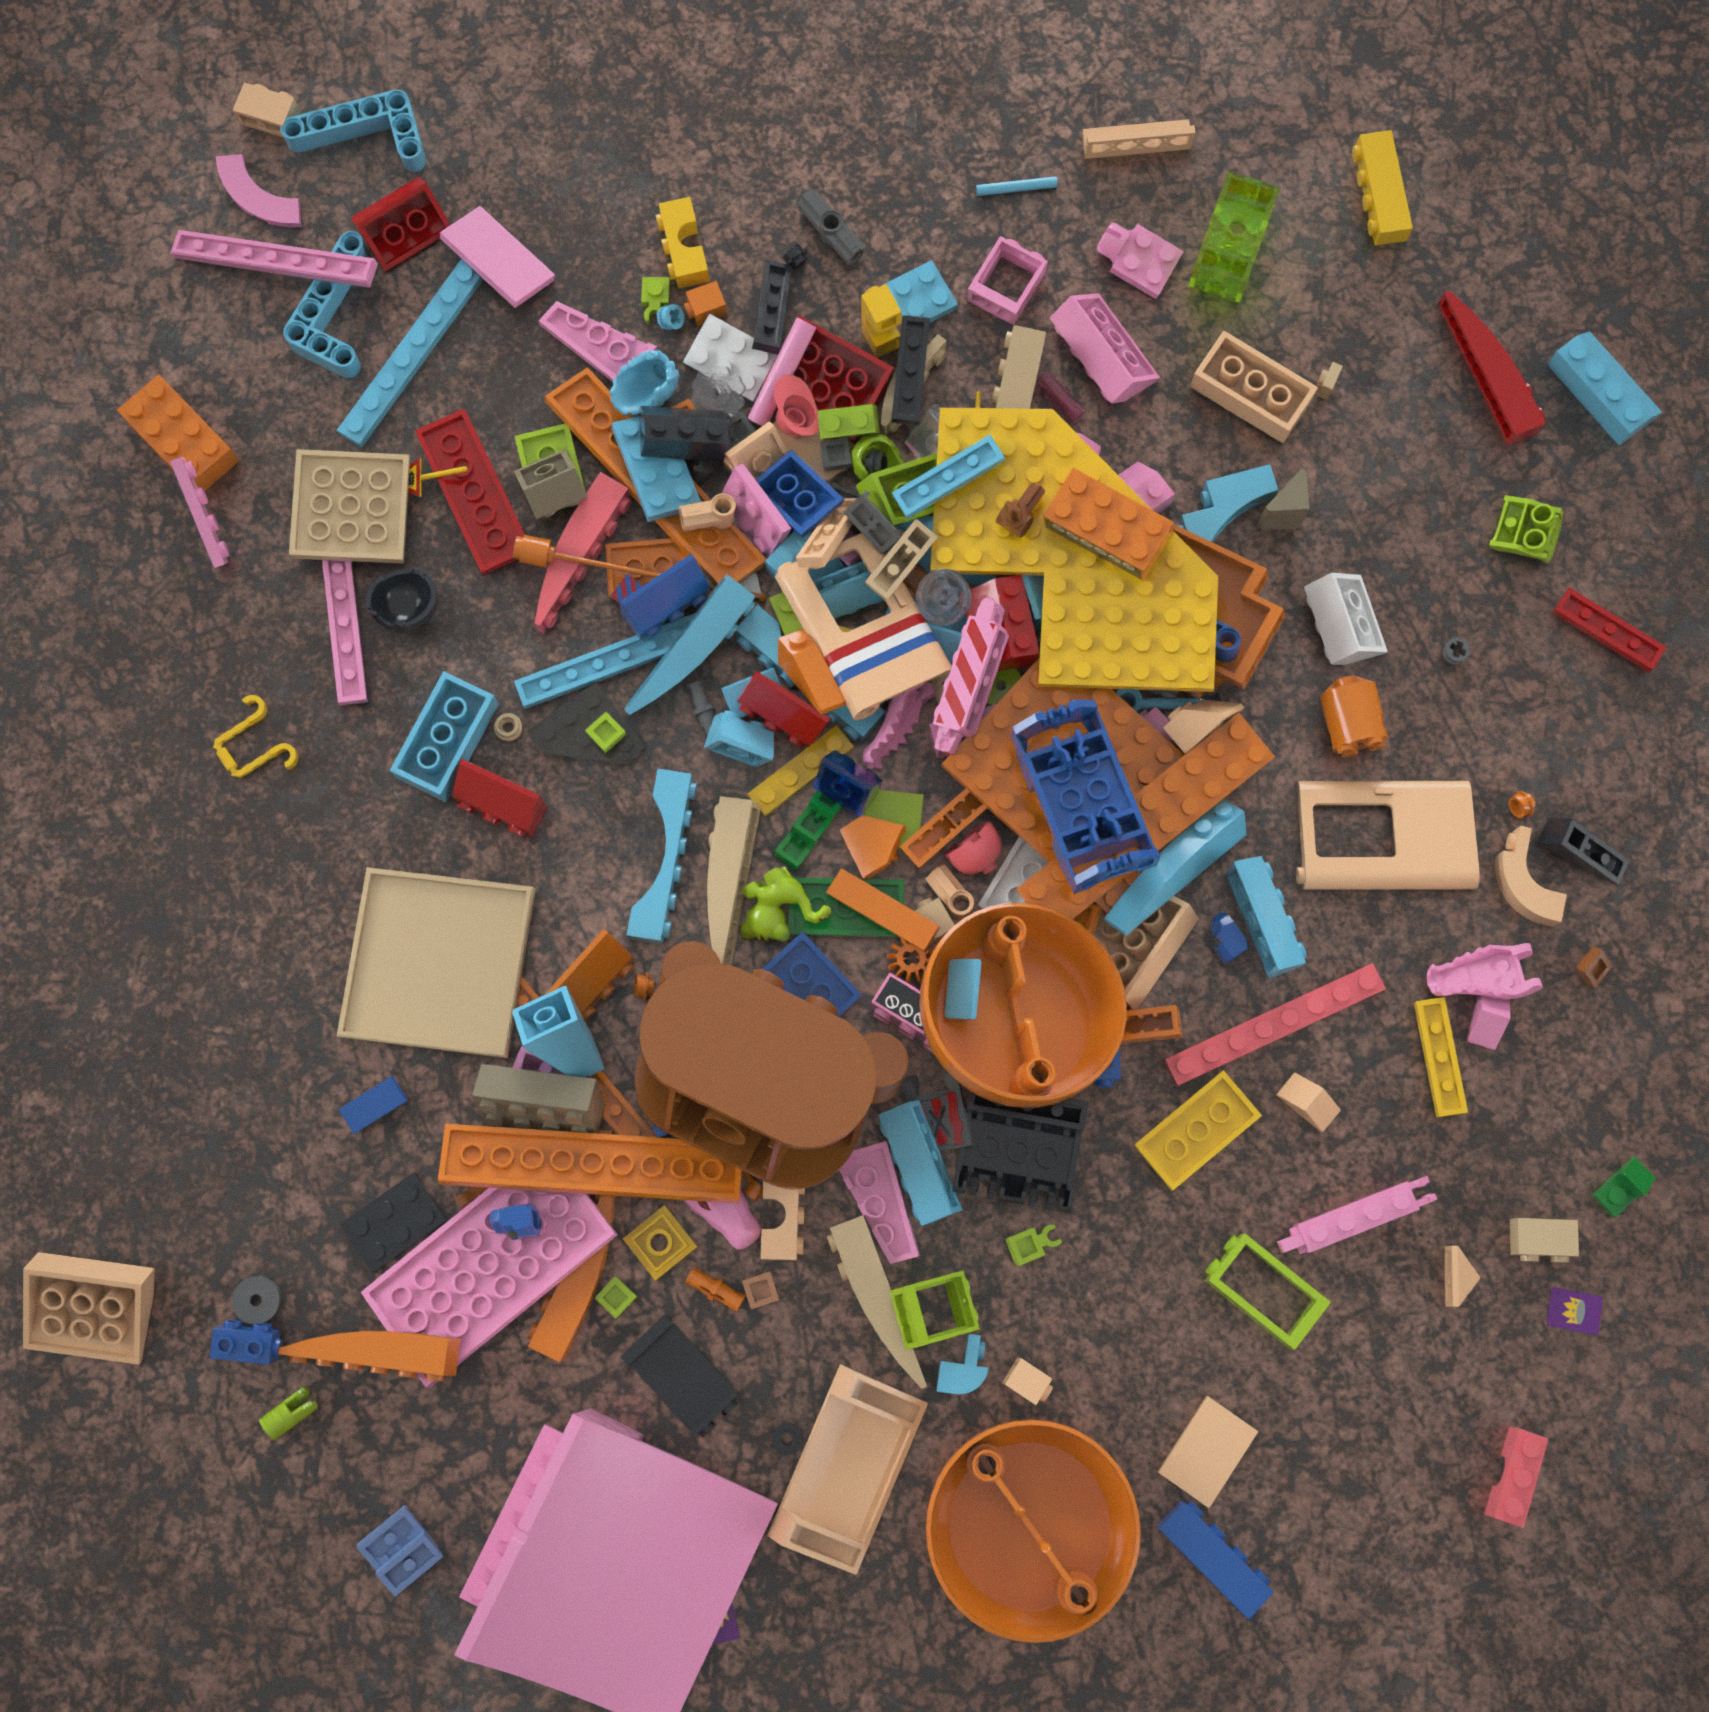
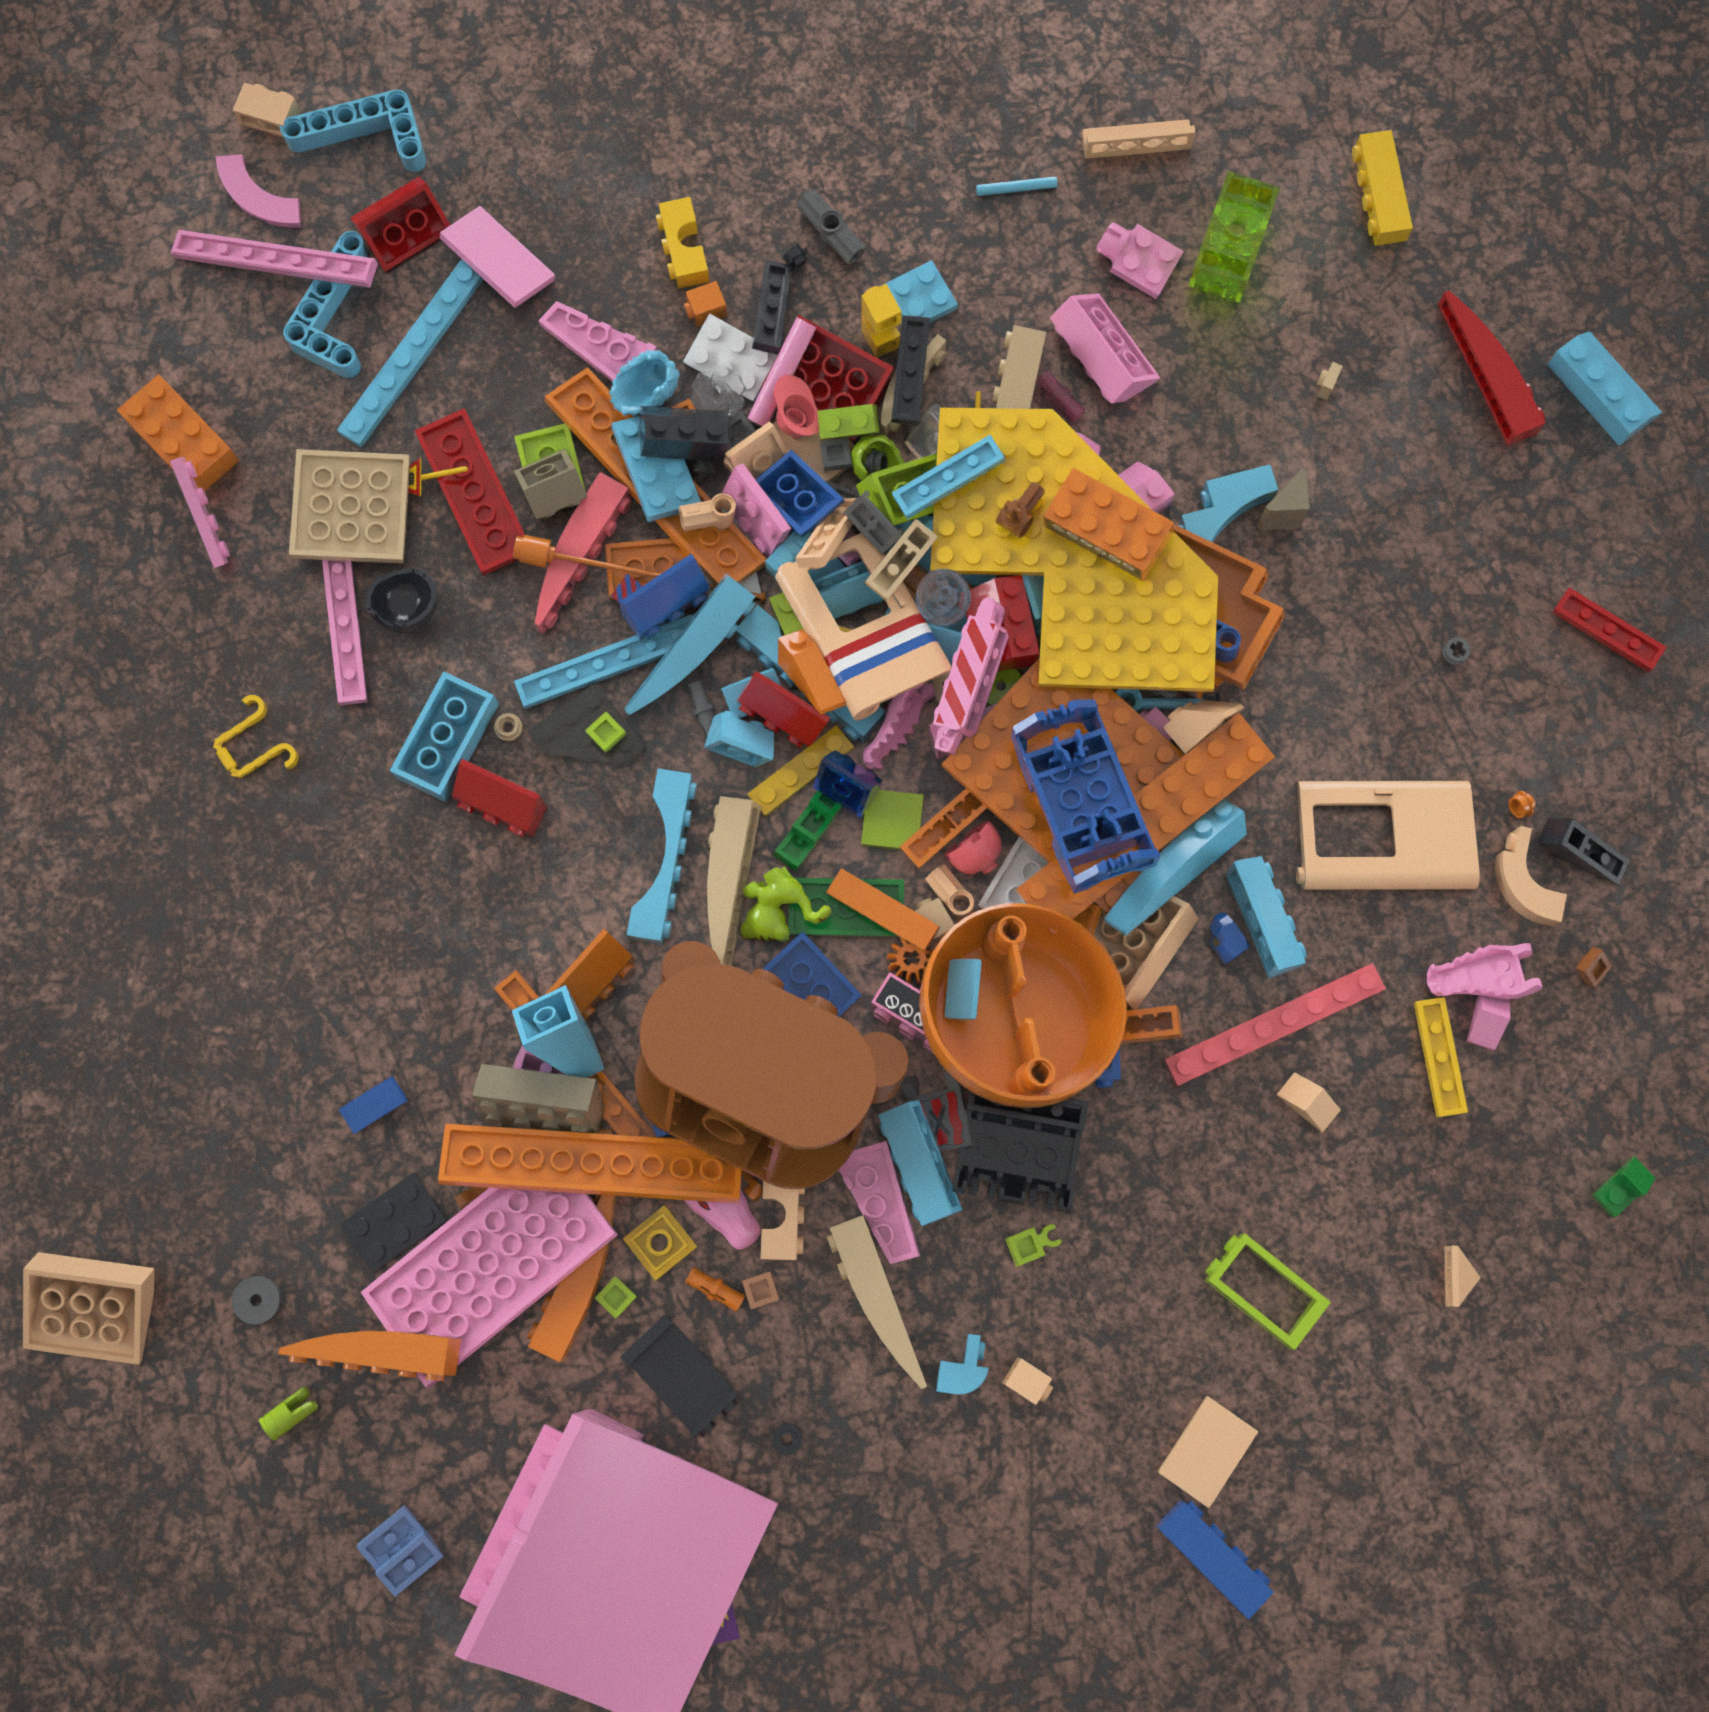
blue brick [210,1320,284,1365] -> none
tan tile [337,867,536,1059] -> none
blue rock [489,1204,541,1240] -> none
orange plate [633,972,654,1001] -> none
lime plate [641,277,670,325] -> none
medium azure bush [657,304,684,331] -> none
light nougat slope [767,1364,928,1575] -> none
orange slope [840,815,906,879] -> none
lime window [889,1270,980,1350] -> none
orange cylinder [925,1419,1141,1643] -> none
bright pink window [967,236,1048,325] -> none
yellow plate [1133,1070,1262,1191] -> none
light nougat brick [1190,331,1318,443] -> none
bright pink hinge [1277,1176,1437,1254] -> none
white slope [1304,573,1388,665] -> none
orange cylinder [1320,676,1389,758] -> none
coral arch [1484,1427,1548,1528] -> none
lime slope [1489,495,1563,563] -> none
tan brick [1510,1218,1579,1263] -> none
dark purple sticker [1546,1287,1603,1335] -> none

